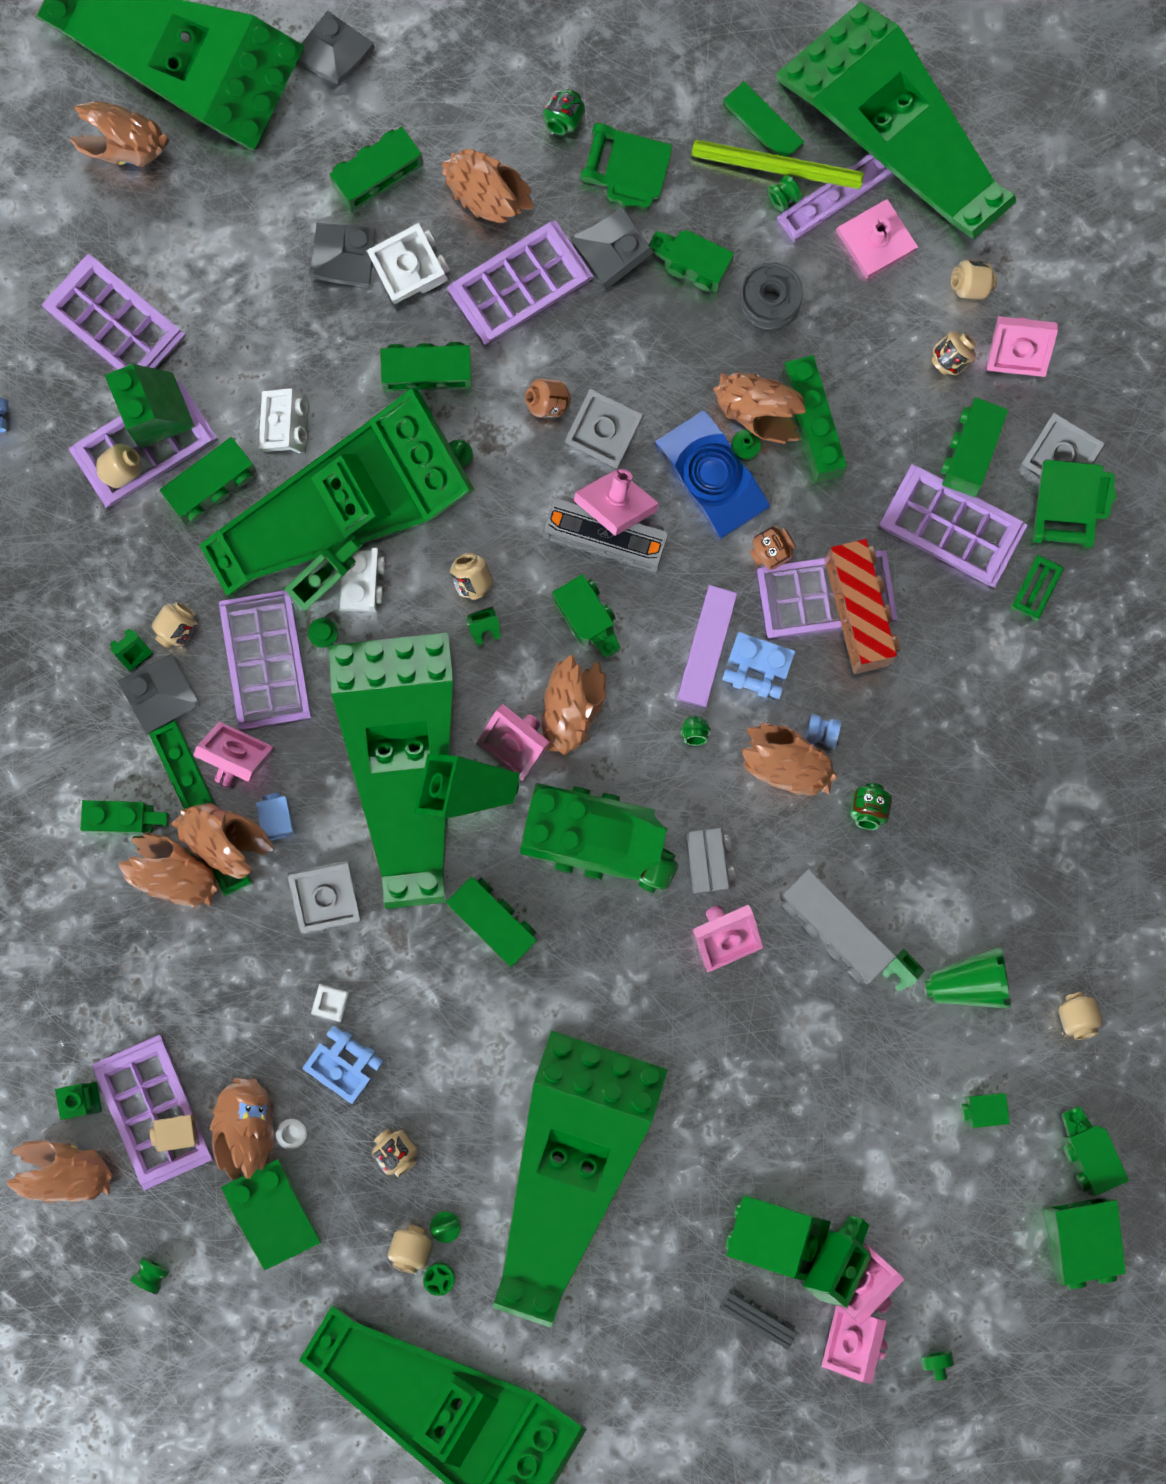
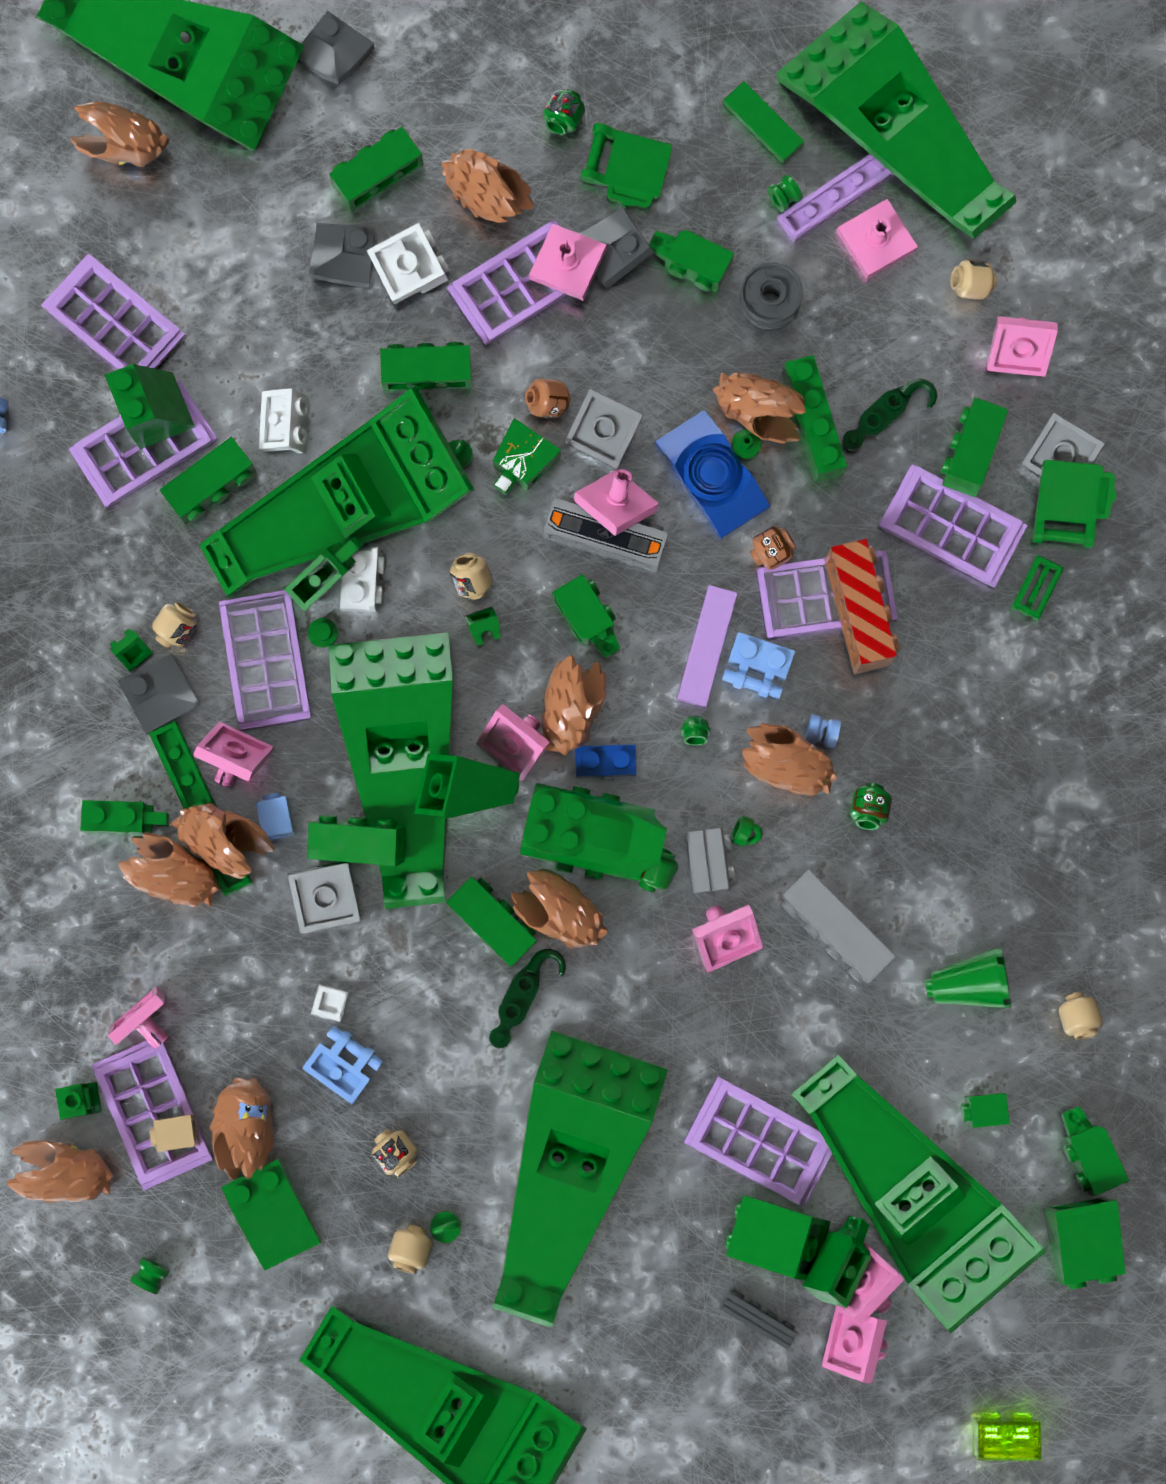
tan head [96,443,142,488] -> none
white tile [276,1119,308,1150] -> none
green wheel [423,1262,455,1296] -> none
lime axle [692,140,864,189] -> none
tile [882,948,925,992] -> none
green tile [921,1351,954,1381] -> none
head [931,331,976,376] -> none
none -> bright pink tile [108,986,169,1049]
none -> green brick [307,814,406,866]
none -> dark green piece [489,949,566,1049]
none -> green torso [493,418,561,495]
none -> nougat head [510,868,608,948]
none -> bright pink tile [529,224,607,301]
none -> blue plate [575,745,637,778]
none -> lavender piece [683,1077,832,1208]
none -> green tile [731,815,763,847]
none -> green wing [792,1054,1045,1334]
none -> dark green piece [842,378,937,451]
none -> clear neon green brick [973,1412,1042,1461]

